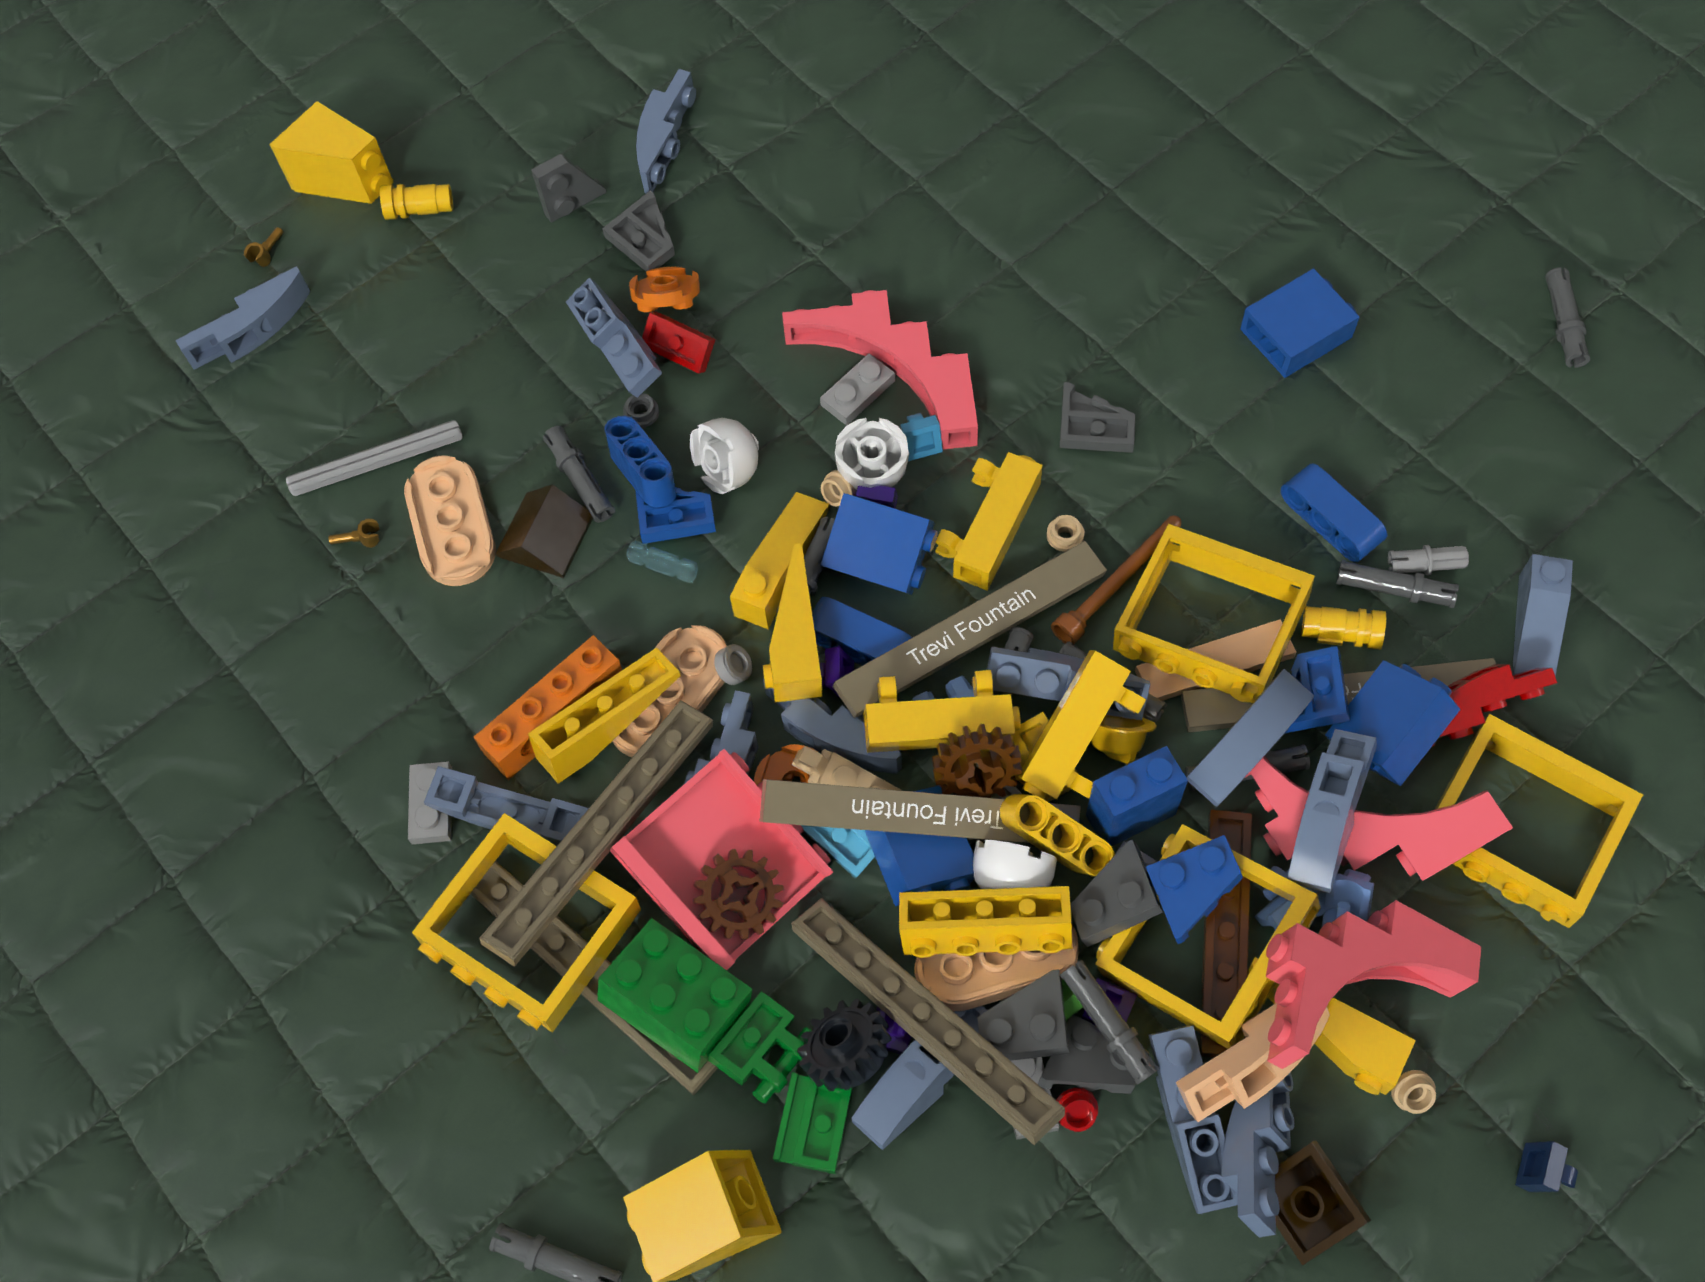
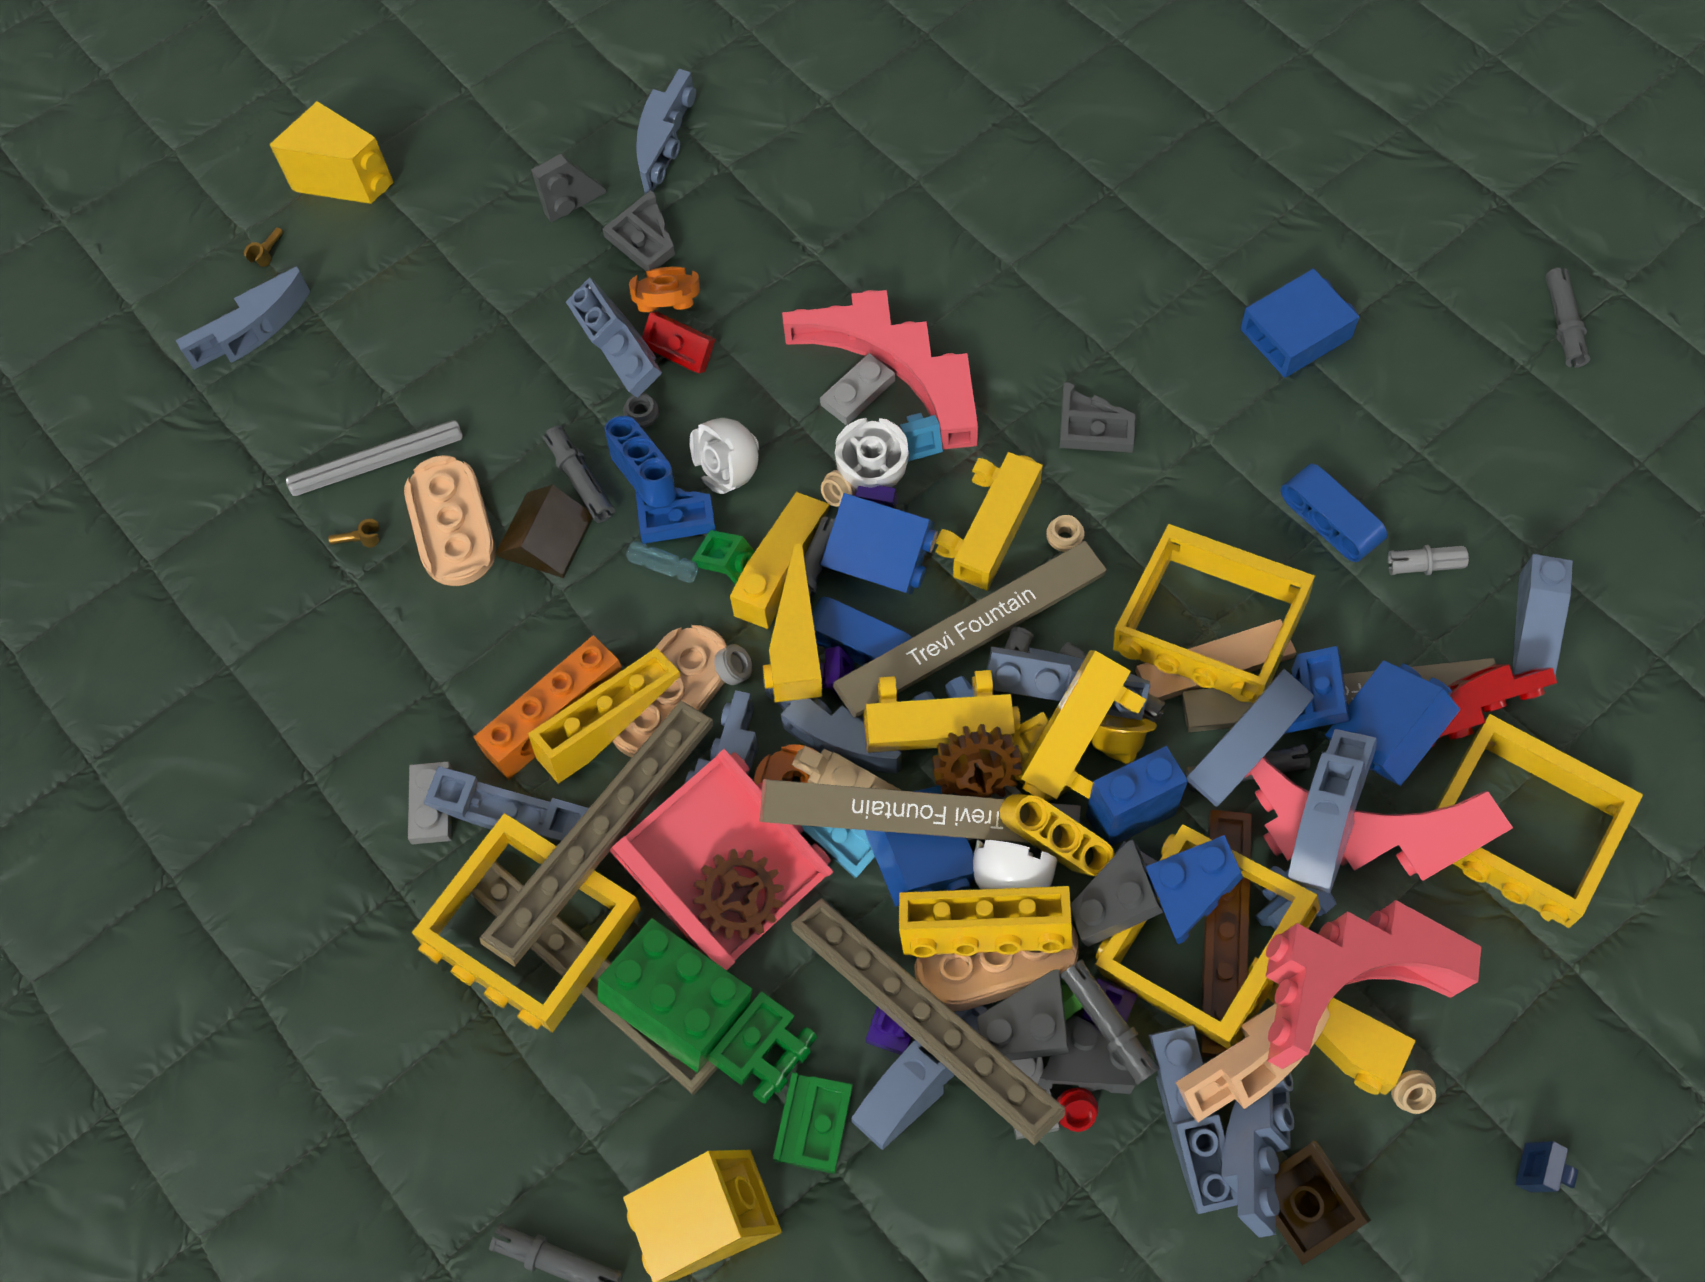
yellow axle [380,184,453,220] -> none
black gear [797,999,891,1092] -> none
dark orange piece [1051,515,1182,645] -> none
yellow axle [1301,606,1386,650] -> none
medium blue hips [1322,869,1374,927] -> none
dark grey pin [1336,560,1459,608] -> none
none -> green bracket [692,530,755,585]

